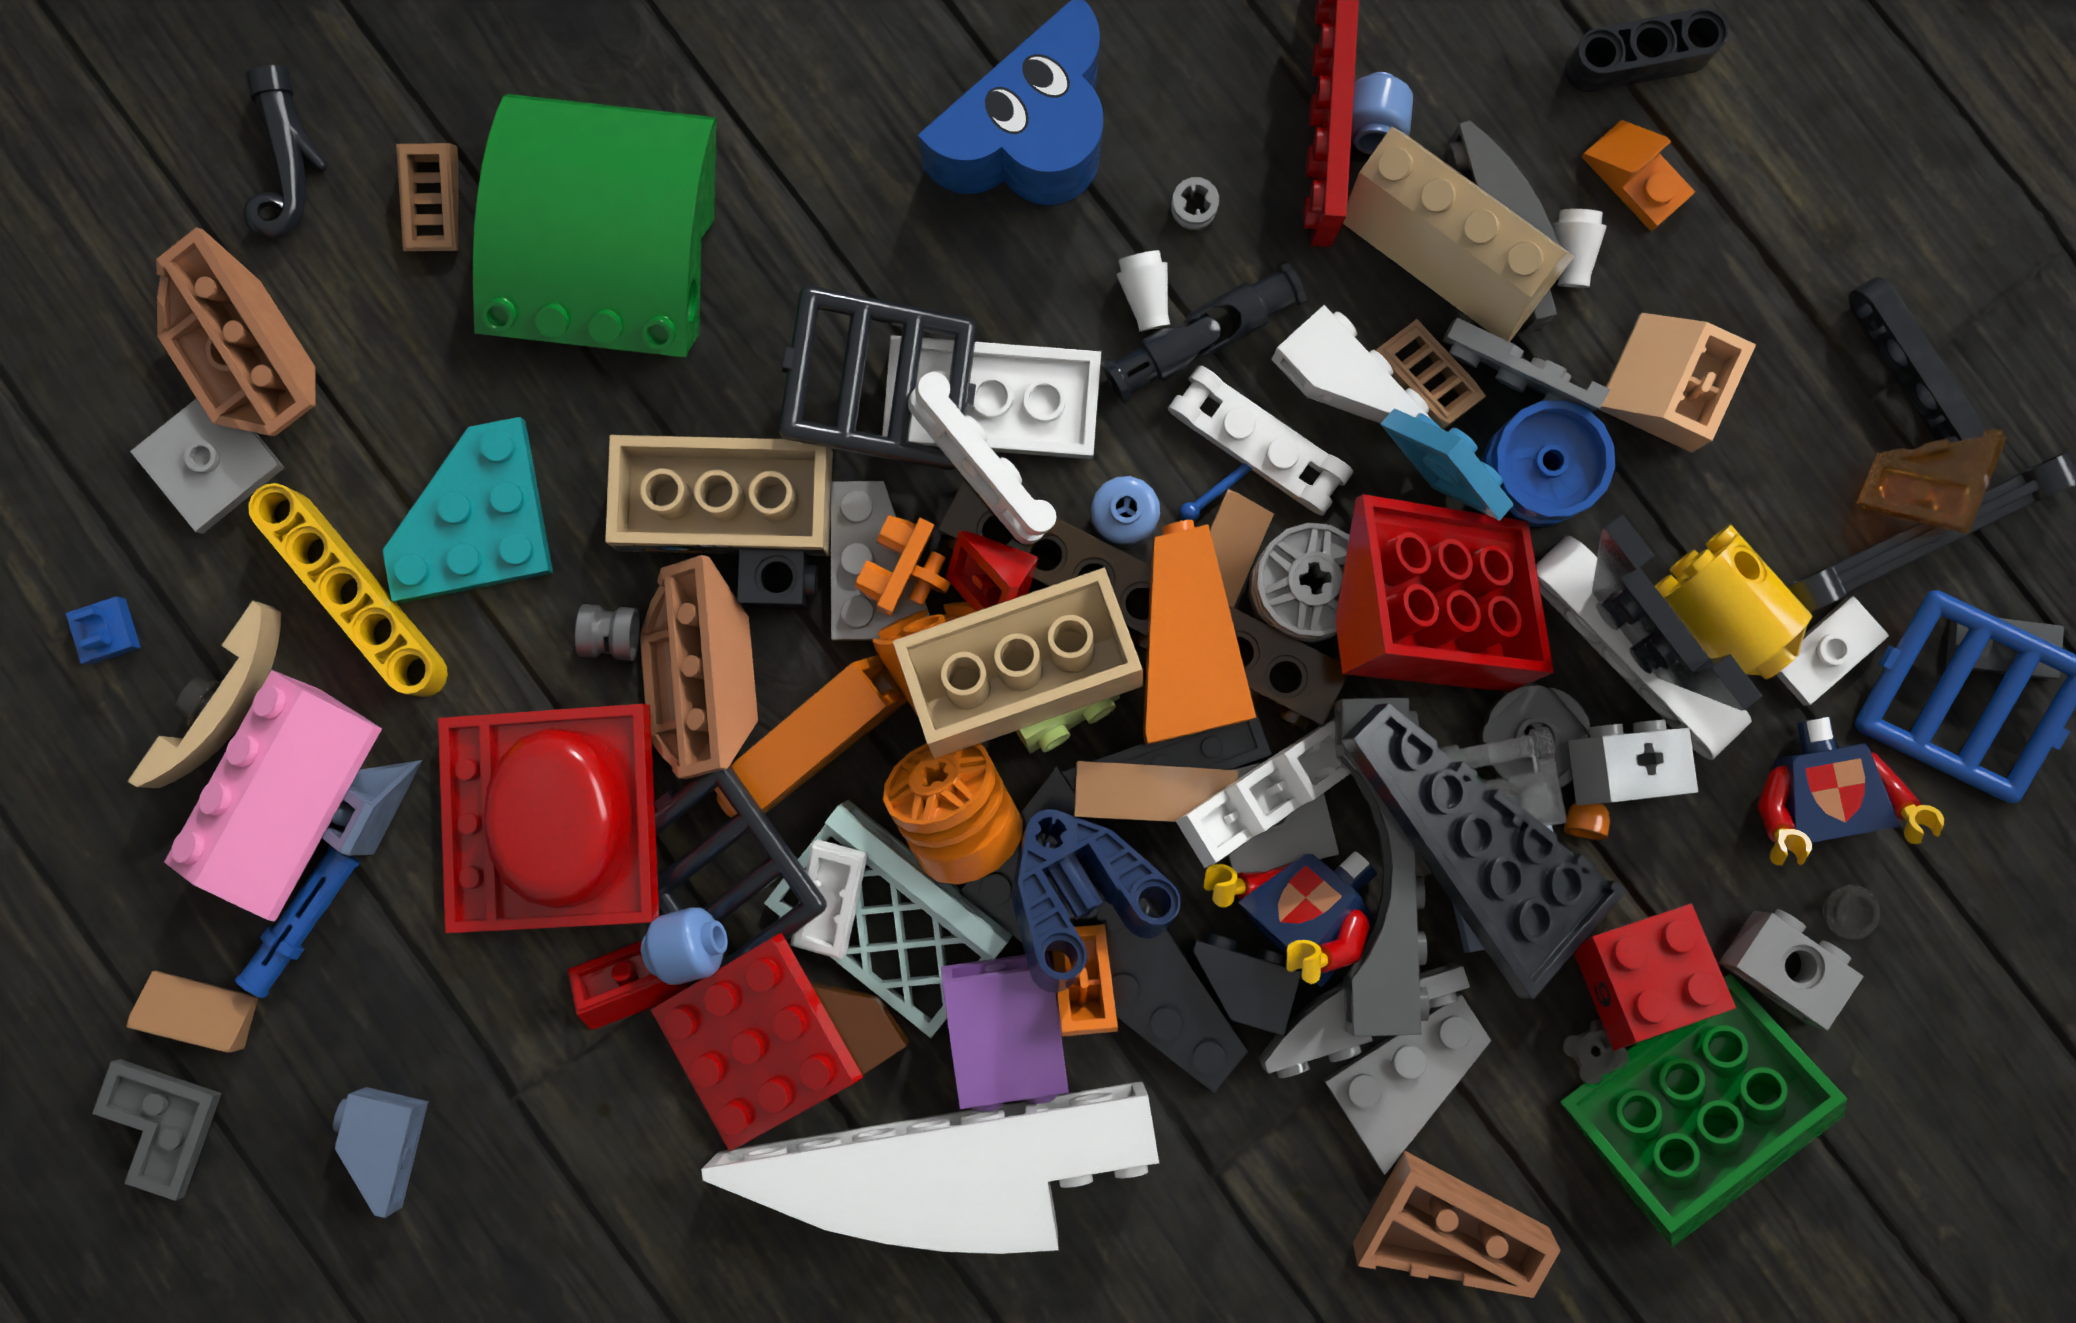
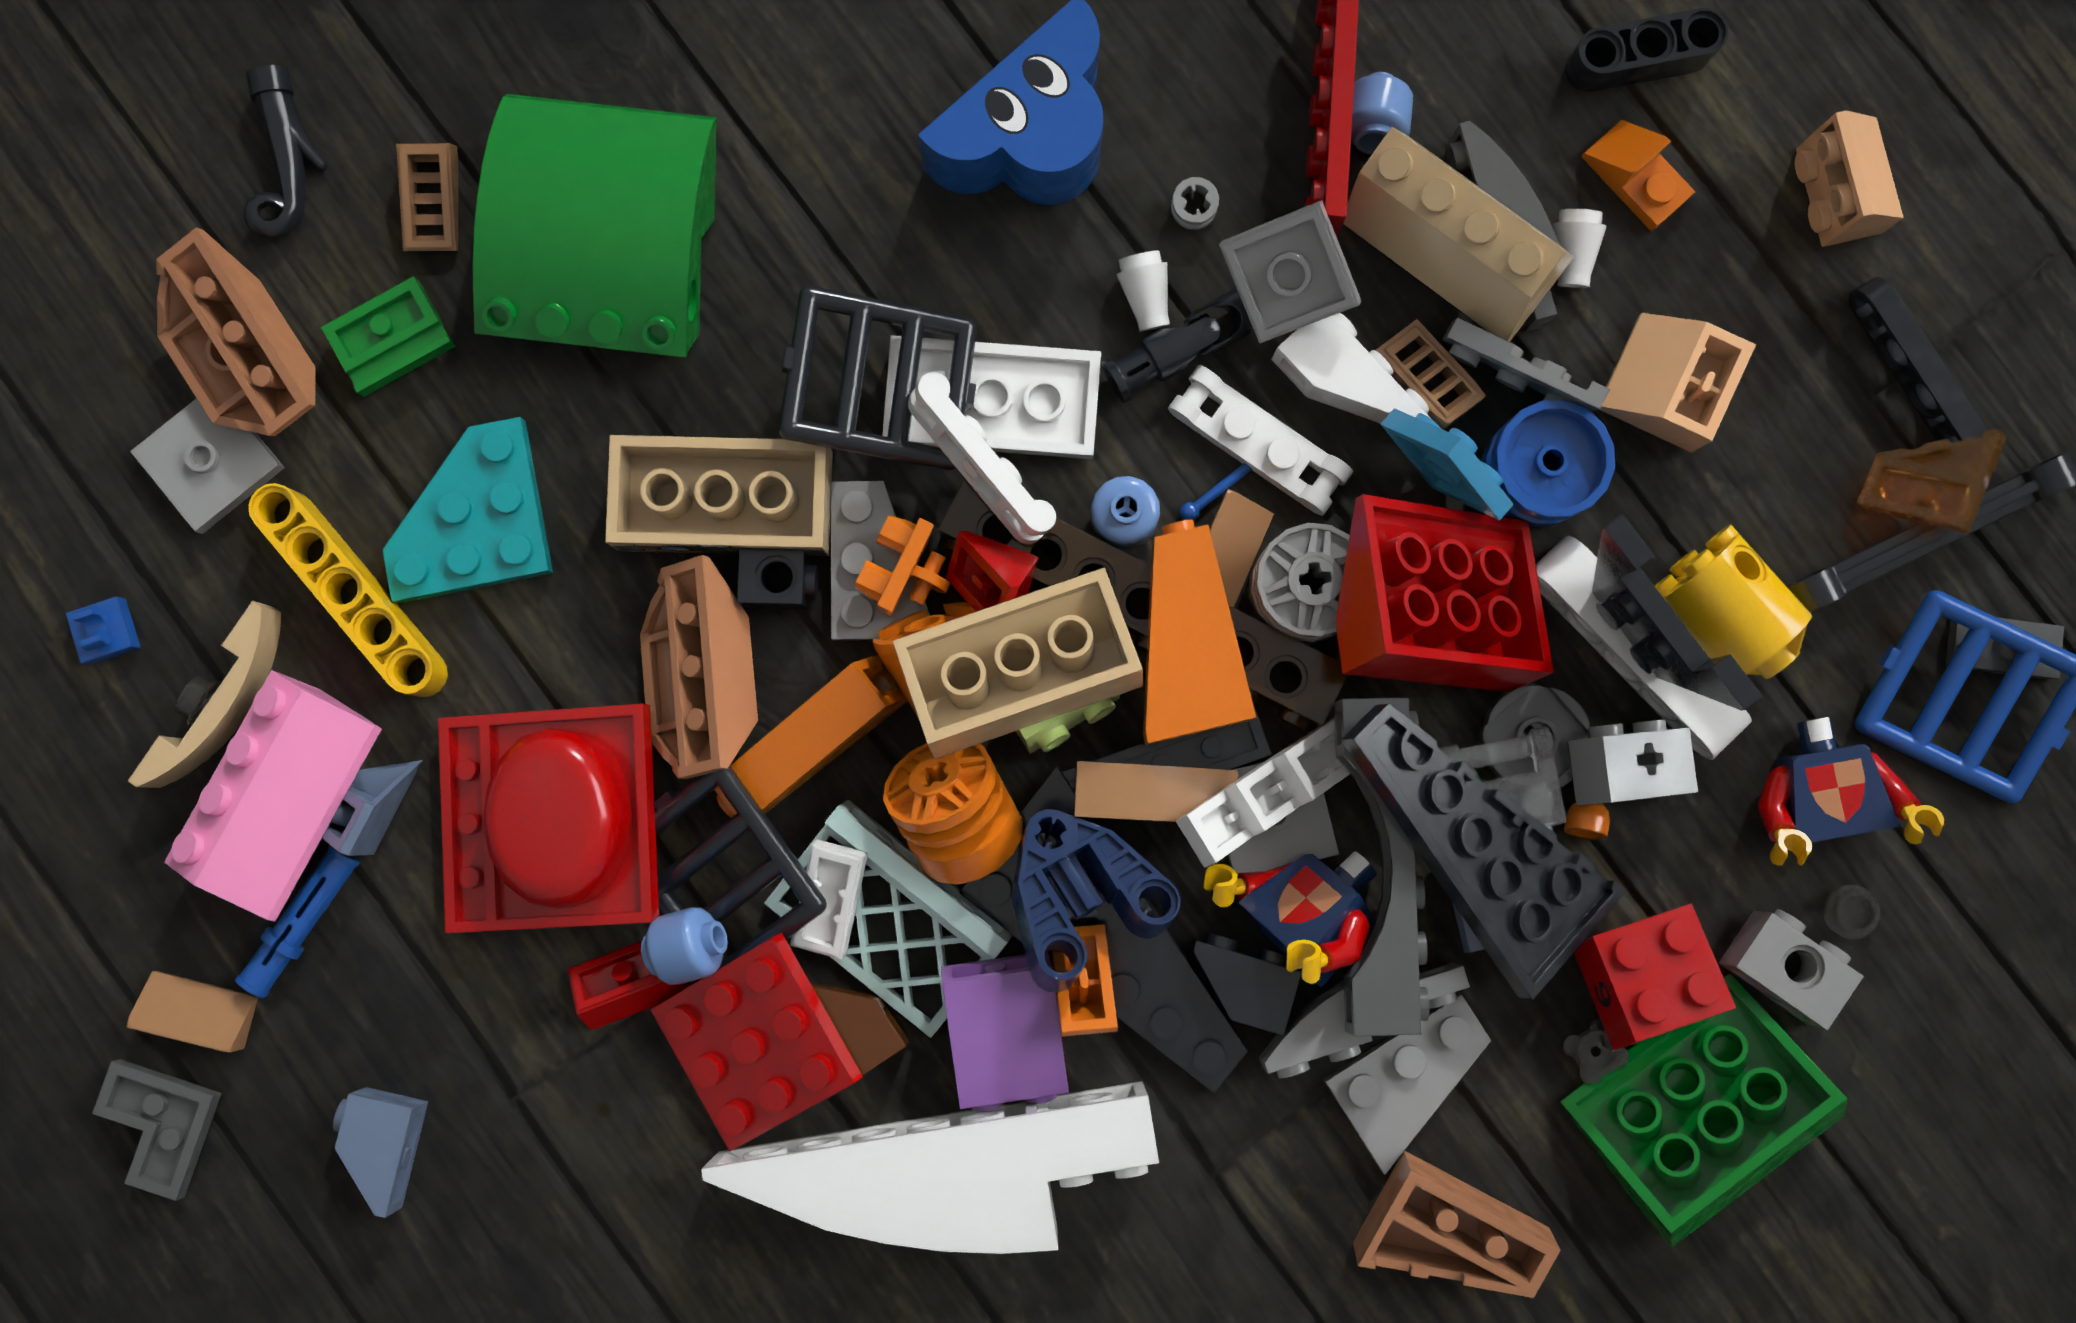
flat silver wheel [575,604,640,661] -> none
white plate [1776,596,1889,706] -> none
none -> green plate [321,276,456,397]
none -> light grey plate [1219,200,1361,344]
none -> light nougat slope [1795,110,1904,247]

